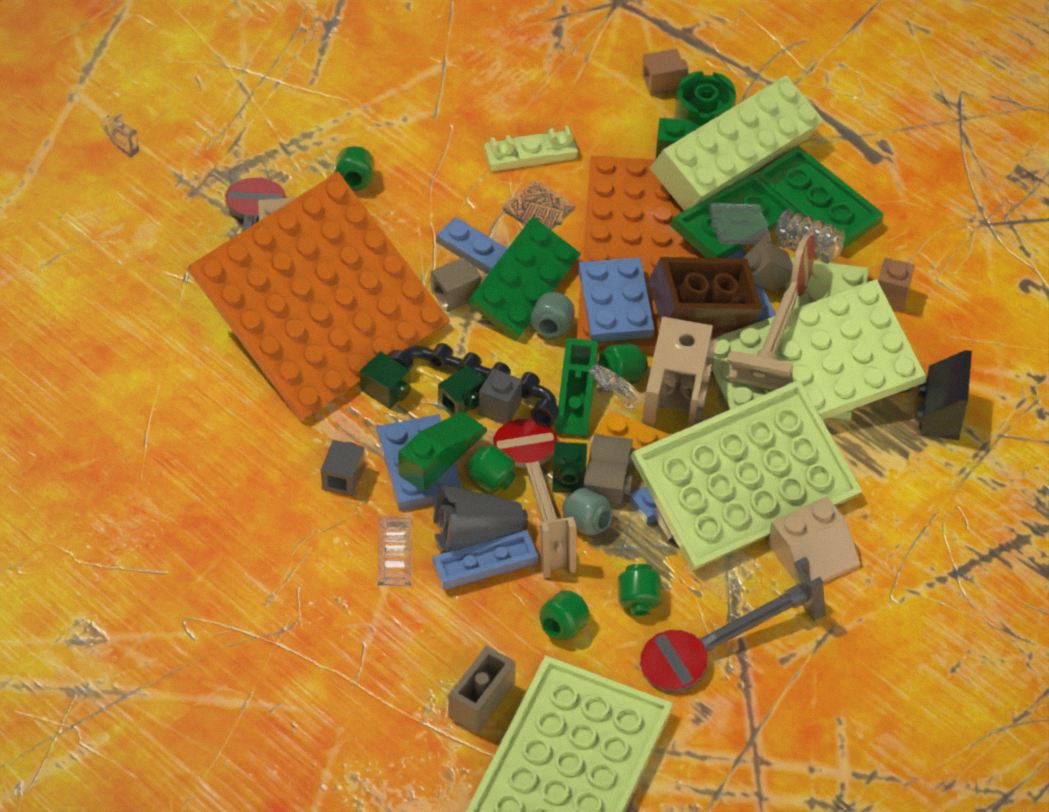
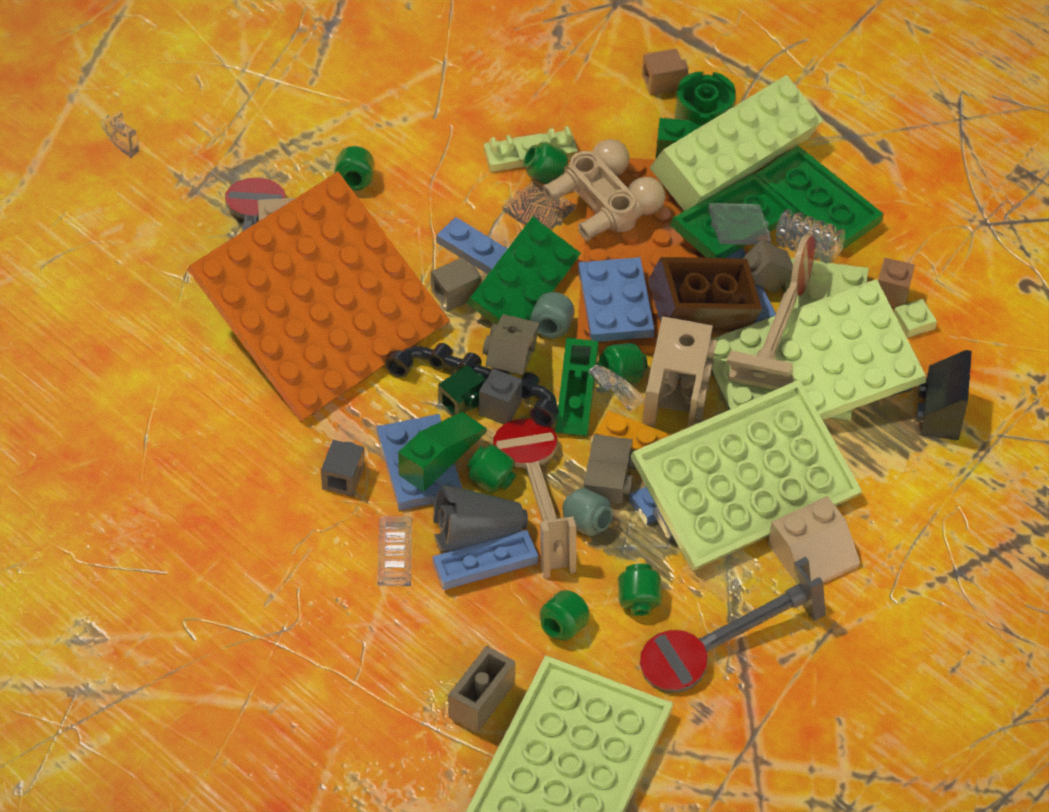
dark green brick [360,351,411,409] -> none
dark green brick [552,442,587,493] -> none
none -> dark tan brick [483,314,539,375]
none -> green head [523,142,569,184]
none -> tan piece [543,139,665,241]
none -> yellowish green plate [894,299,937,338]

